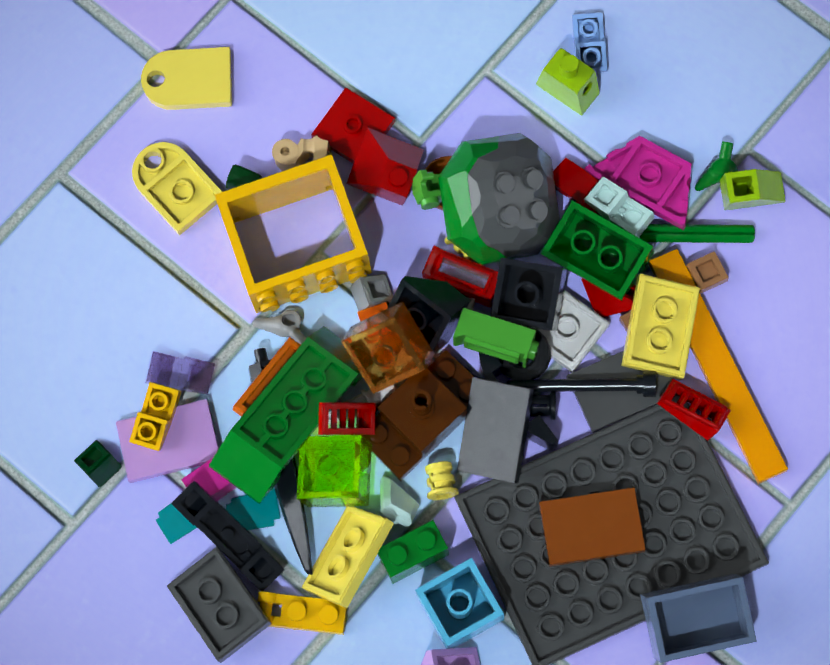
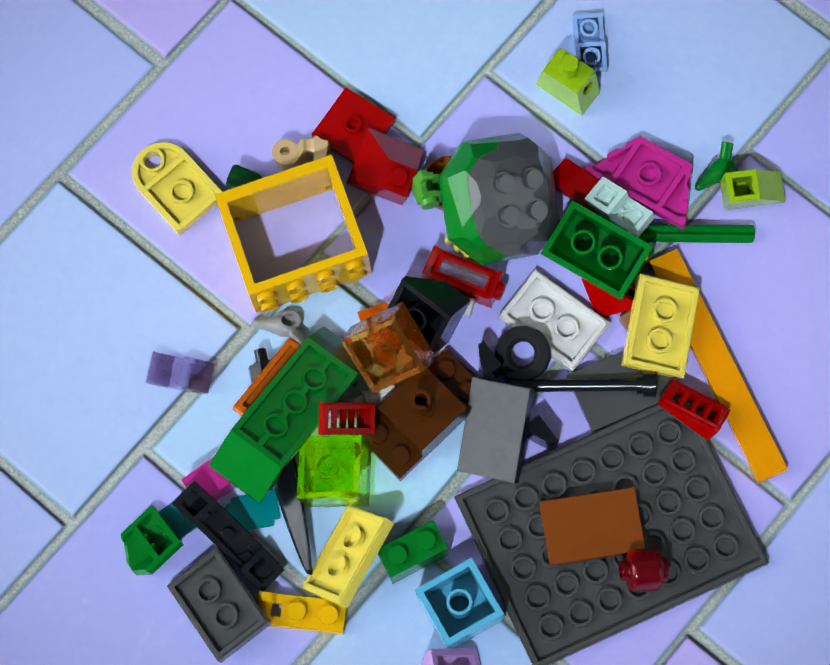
dark green slope [74,440,122,487] -> none
lavender tile [116,399,219,483] -> none
yellow slope [129,382,182,451] -> none
light yellow tile [141,47,232,110] -> none
light grey slope [350,274,393,311] -> none
light aqua piece [380,475,420,529] -> none
light yellow bush [425,461,459,500] -> none
bright green window [453,308,540,368] -> none
black brick [491,257,567,331] -> none
black bush [530,392,556,420] -> none
sand blue piece [640,574,757,663] -> none
medium nougat plate [686,251,729,294] -> none
none -> green slope [121,505,184,576]
none -> dark red head [619,549,669,592]

